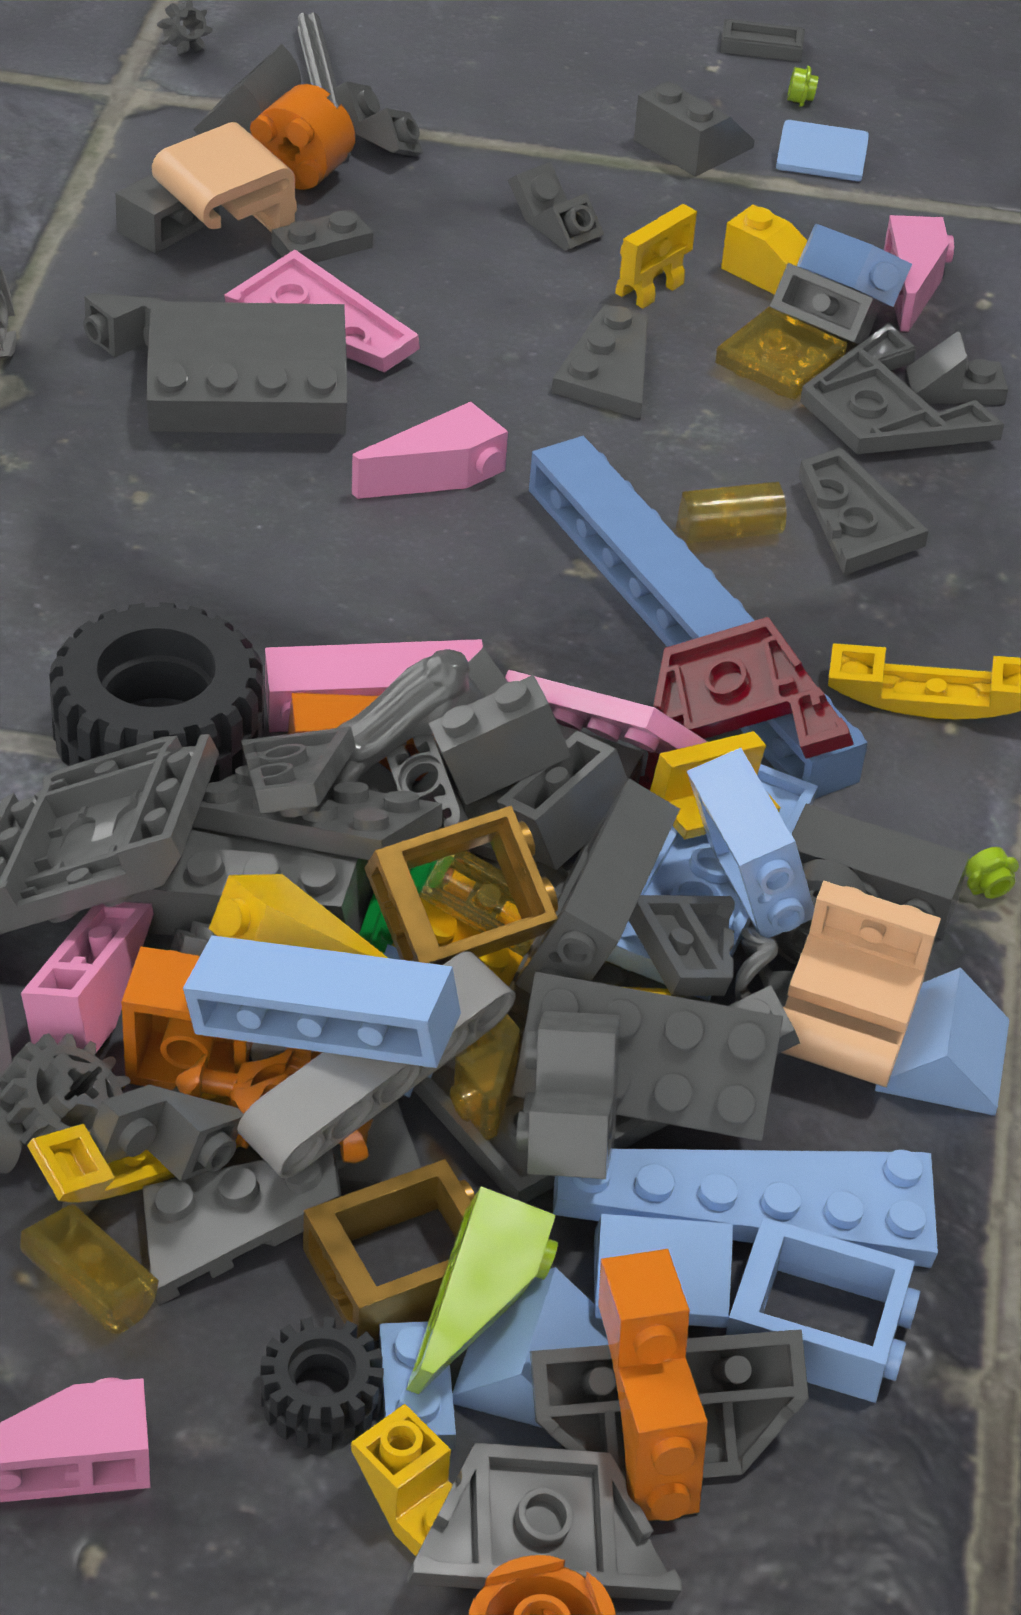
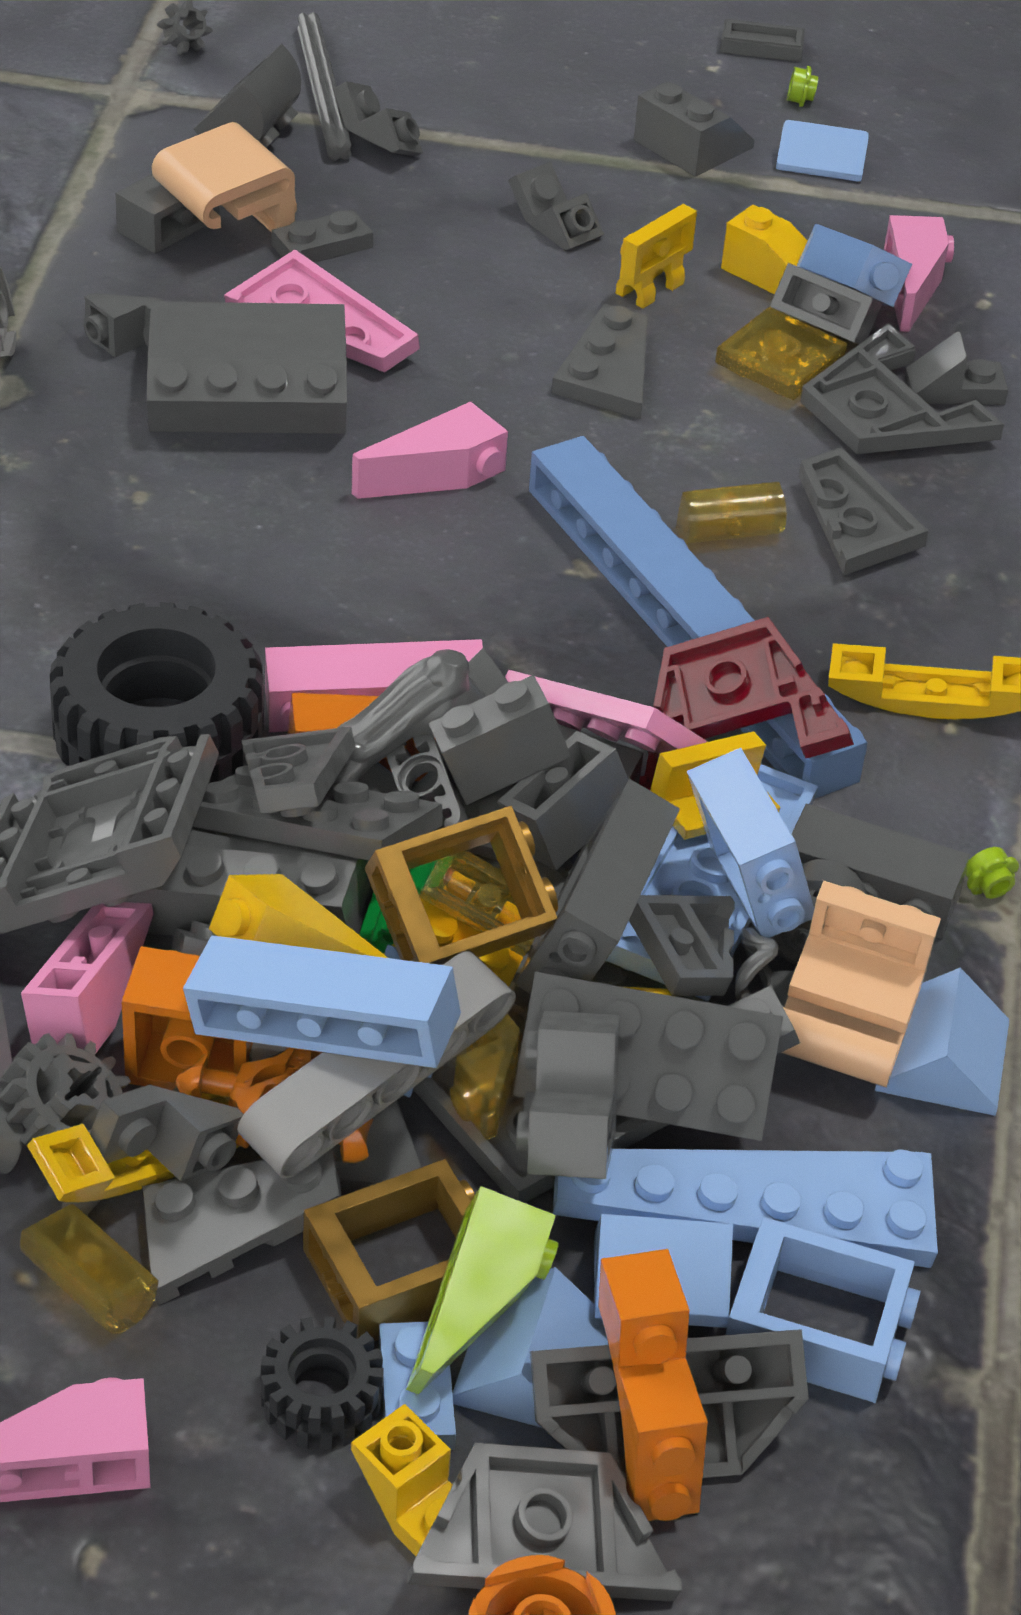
orange brick [250,84,355,190] -> none

